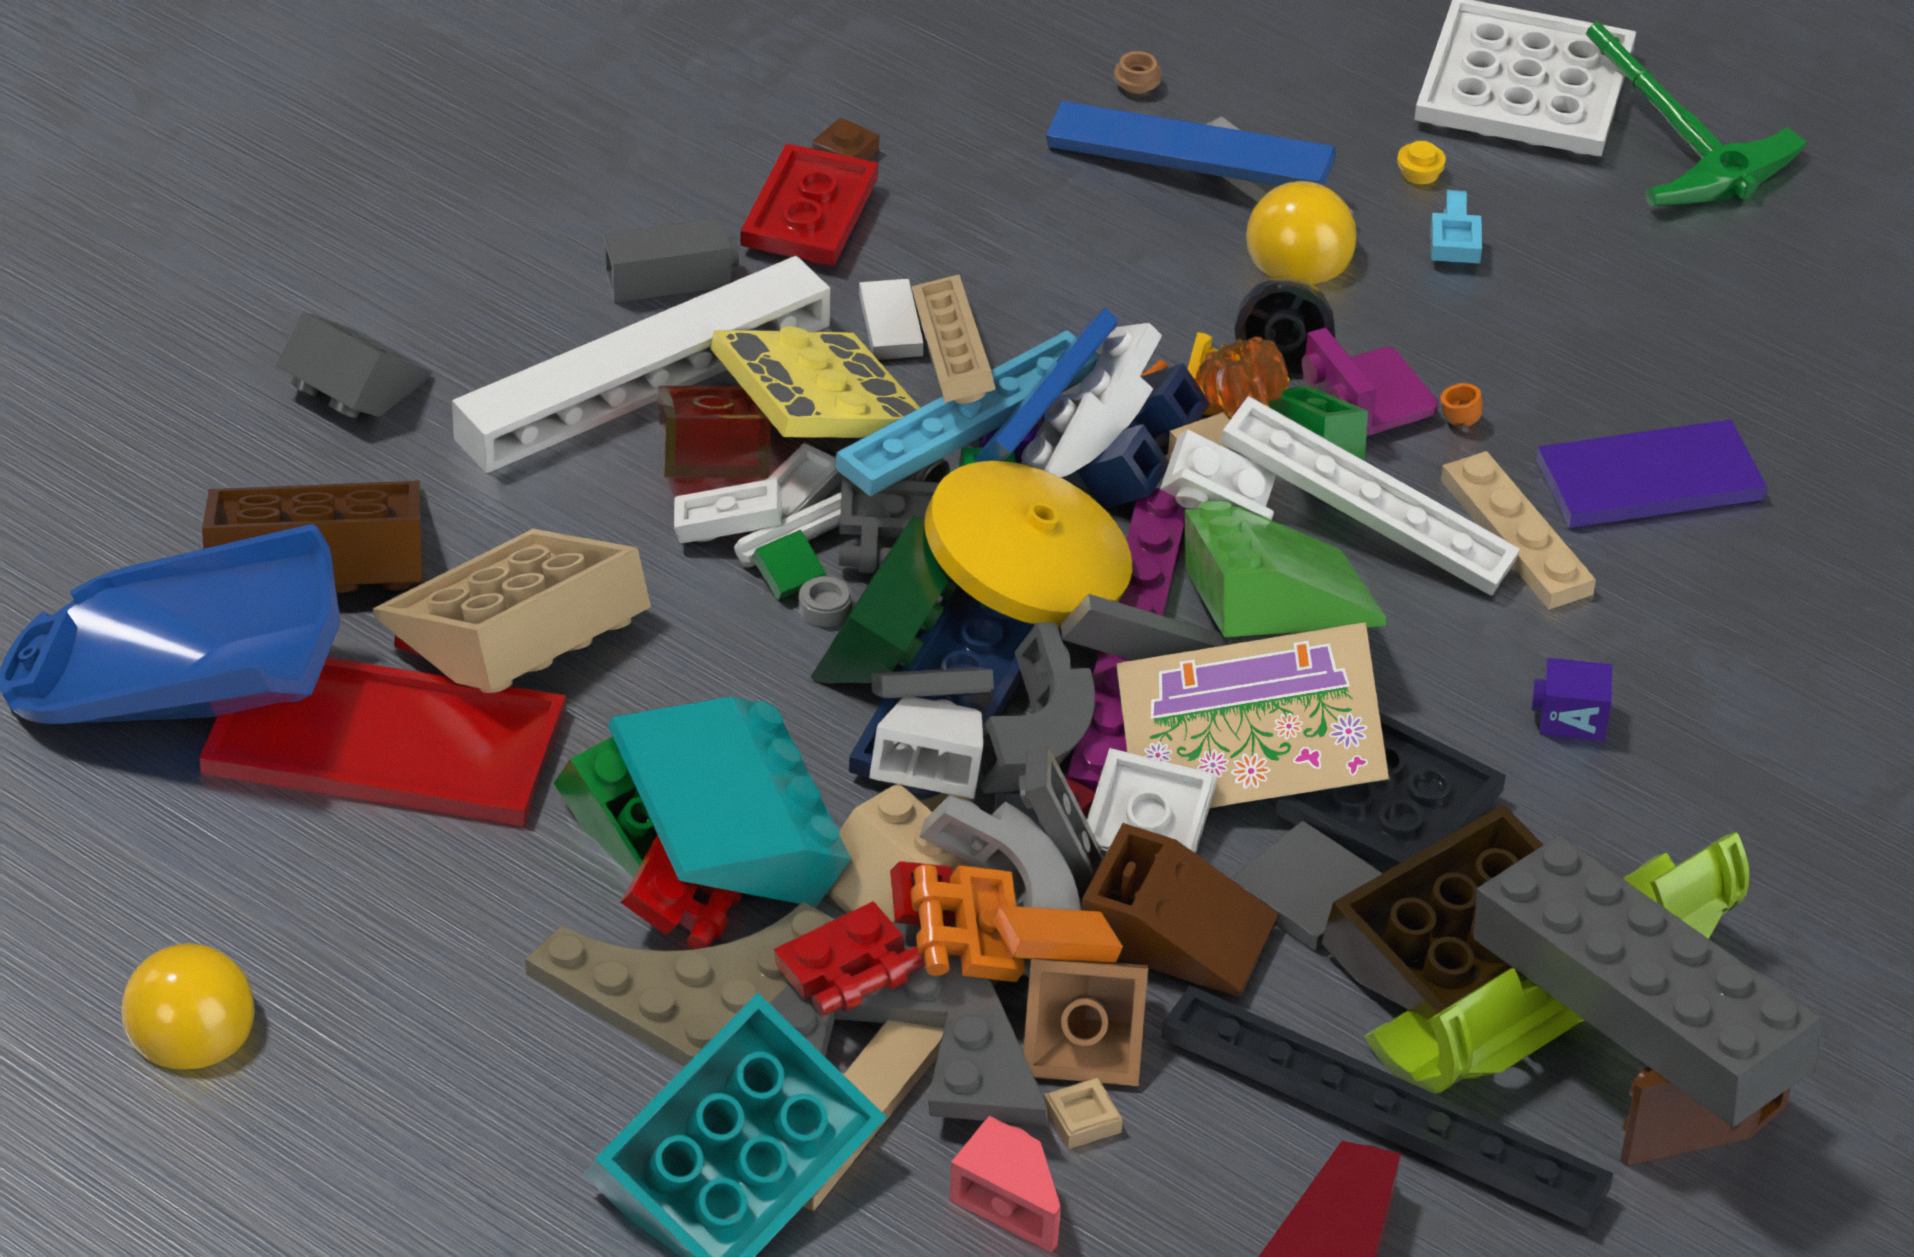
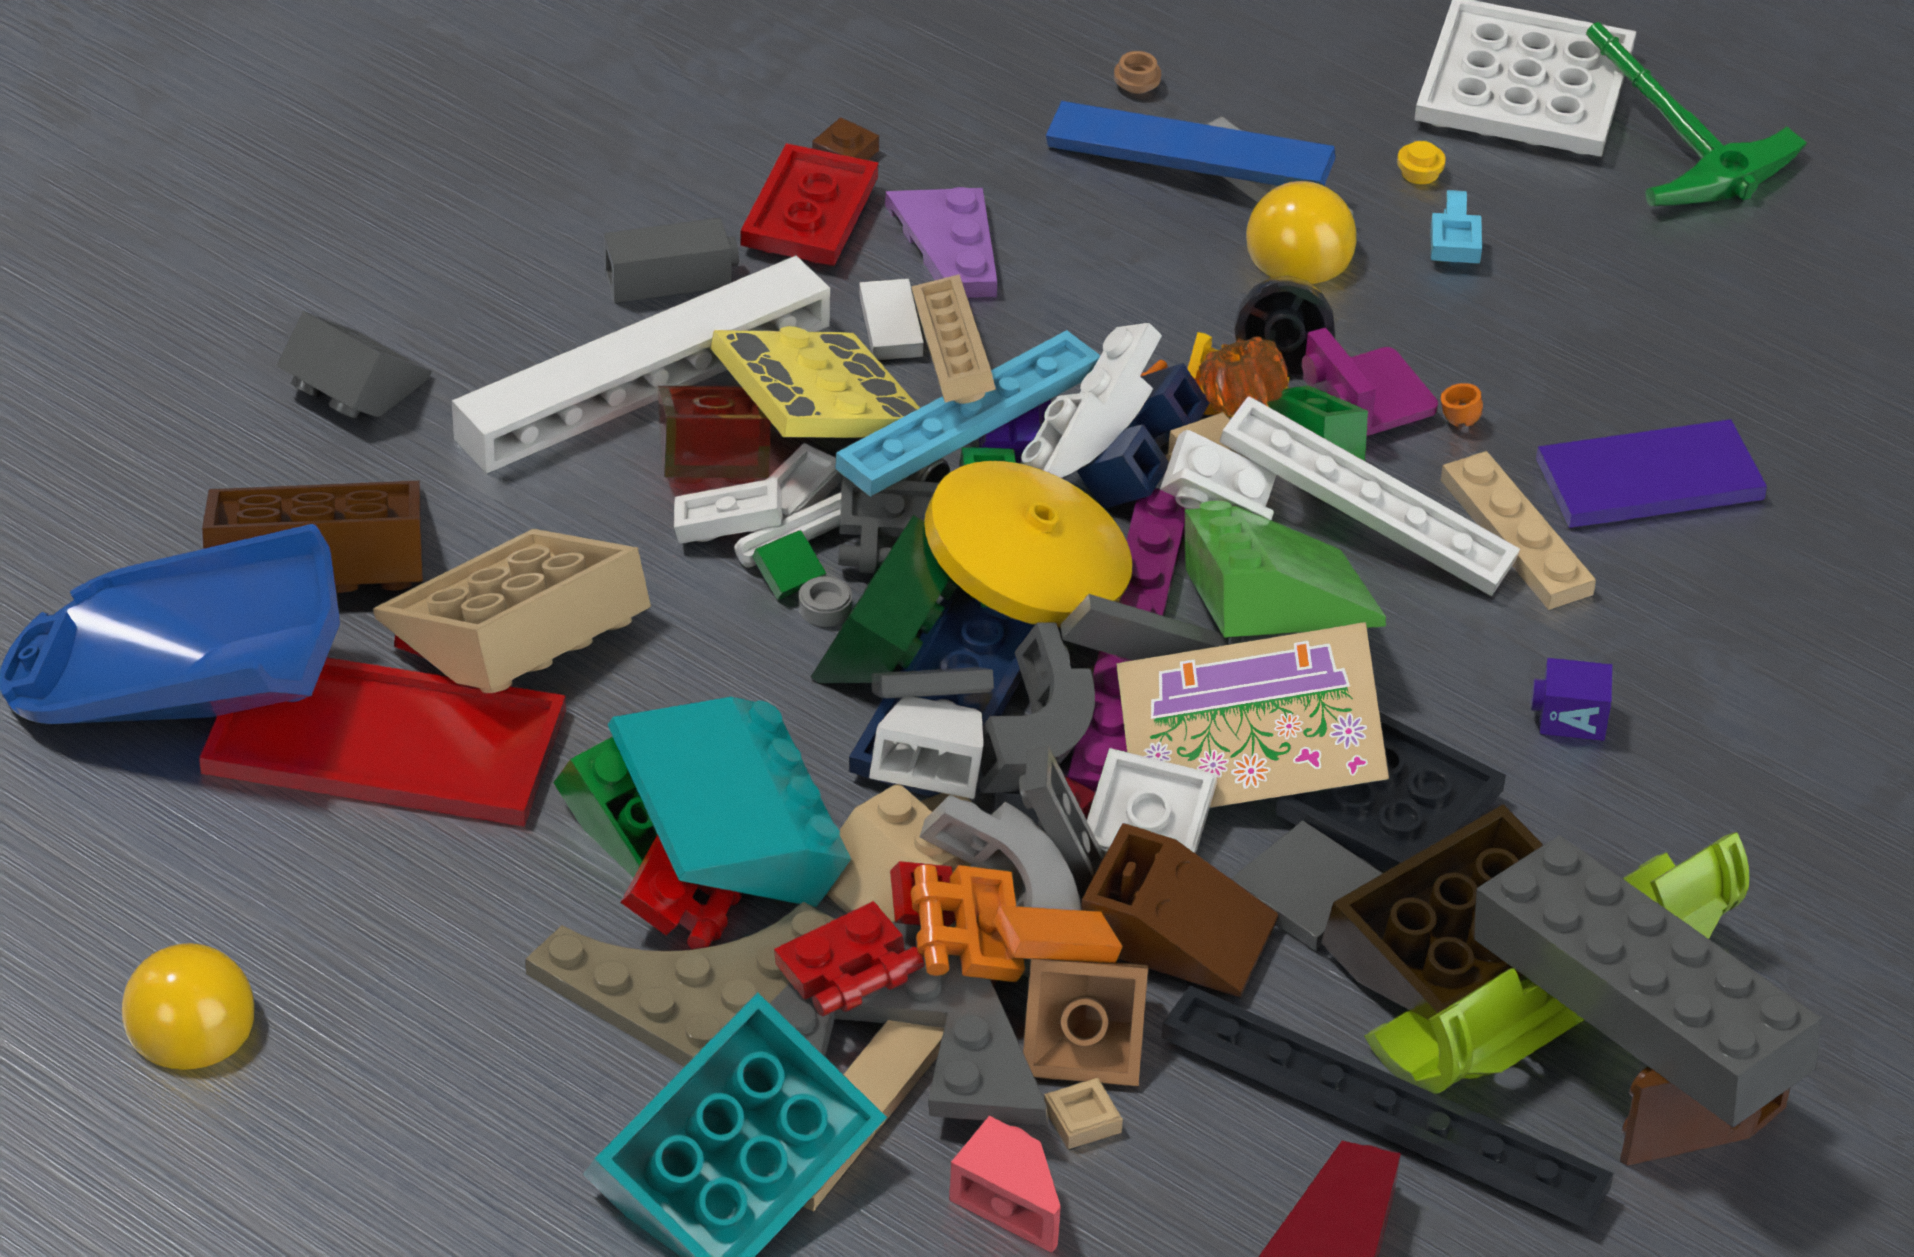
blue tile [974,307,1119,462] -> none
none -> medium lavender wing [885,187,997,298]

